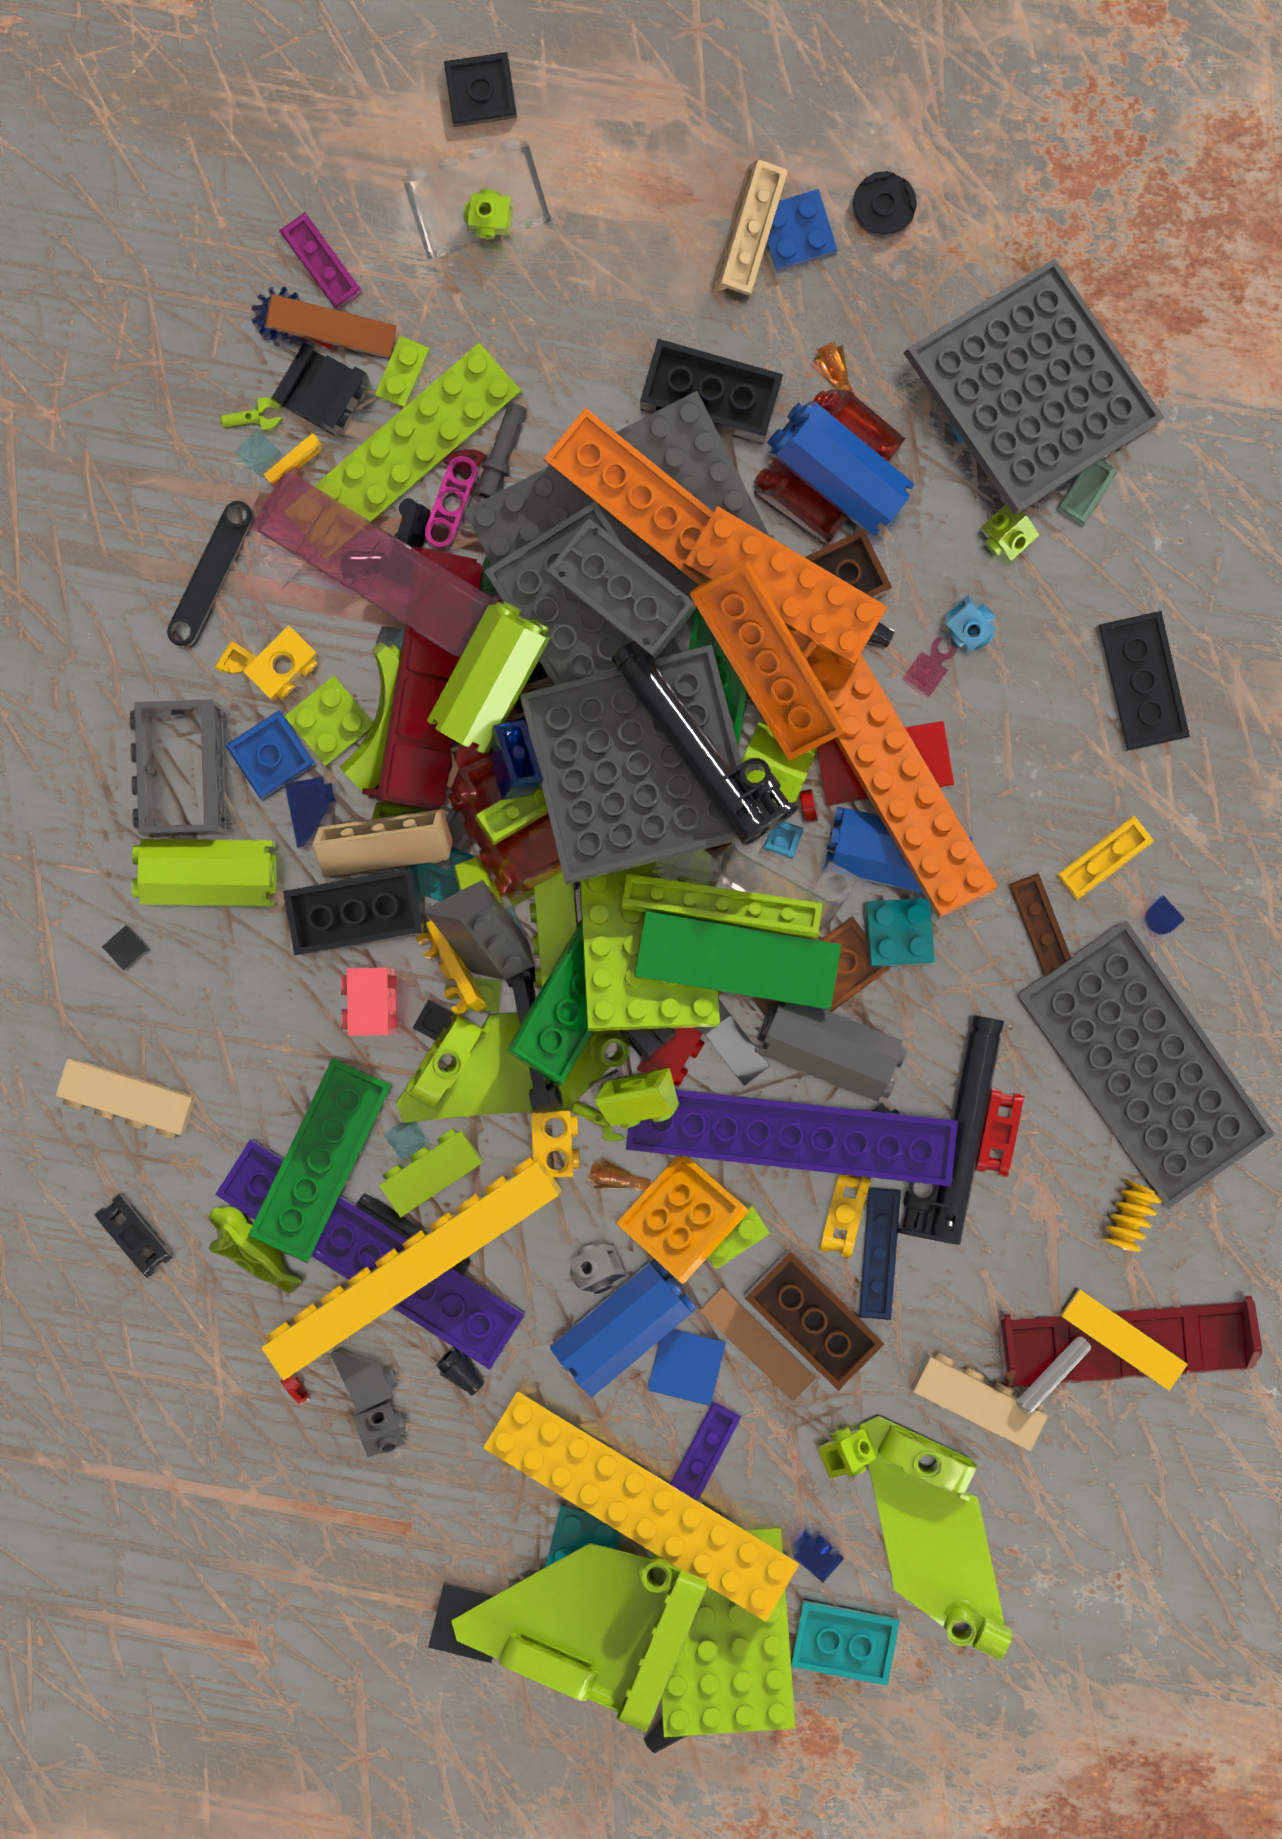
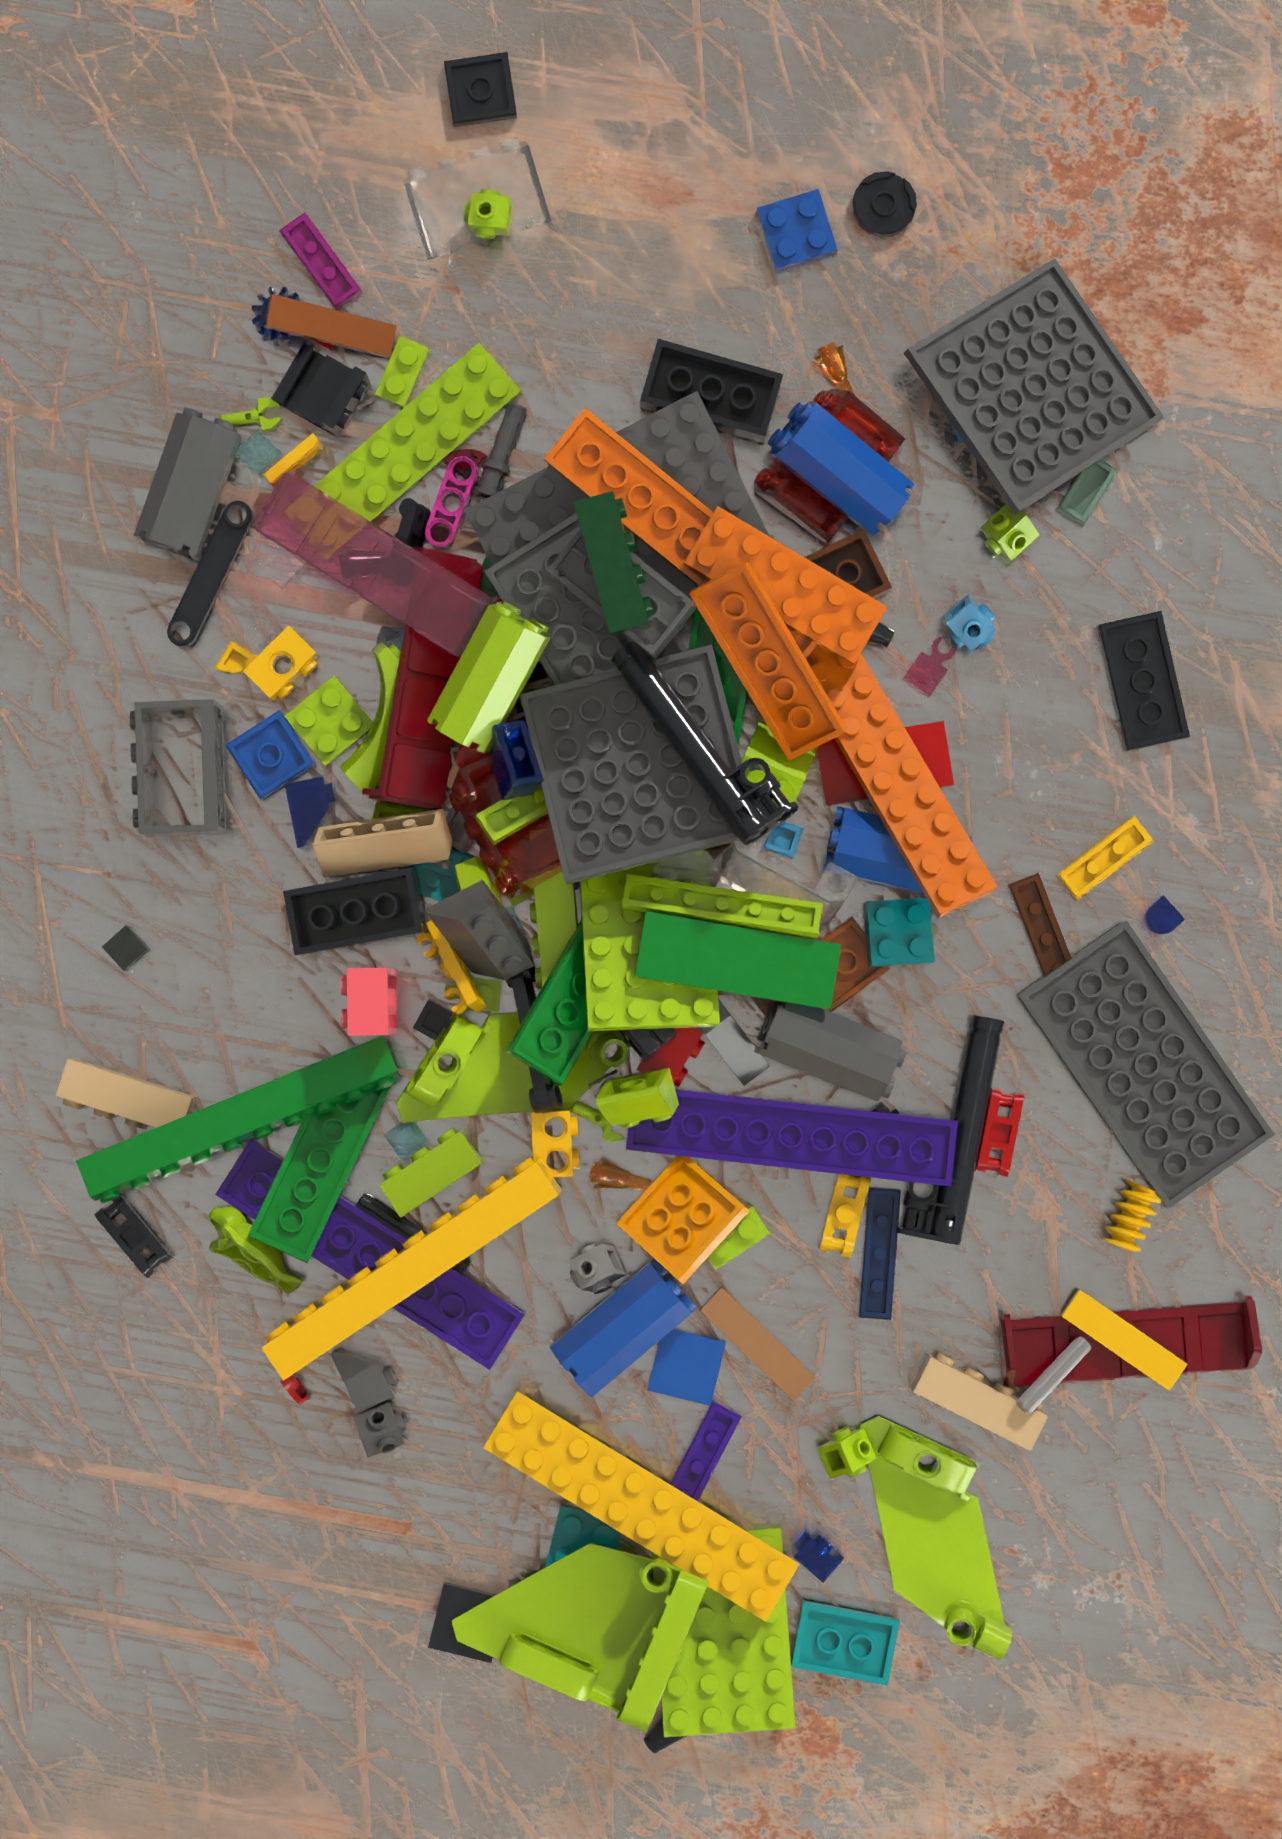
lime brick [132,839,277,907] -> none
black cone [436,1348,484,1396] -> none
tan fence [712,159,788,295] -> none
reddish brown brick [744,1249,884,1391] -> none
red tile [799,789,818,823] -> none
none -> green brick [76,1035,400,1203]
none -> dark grey brick [134,407,241,560]
none -> dark green brick [573,491,654,636]

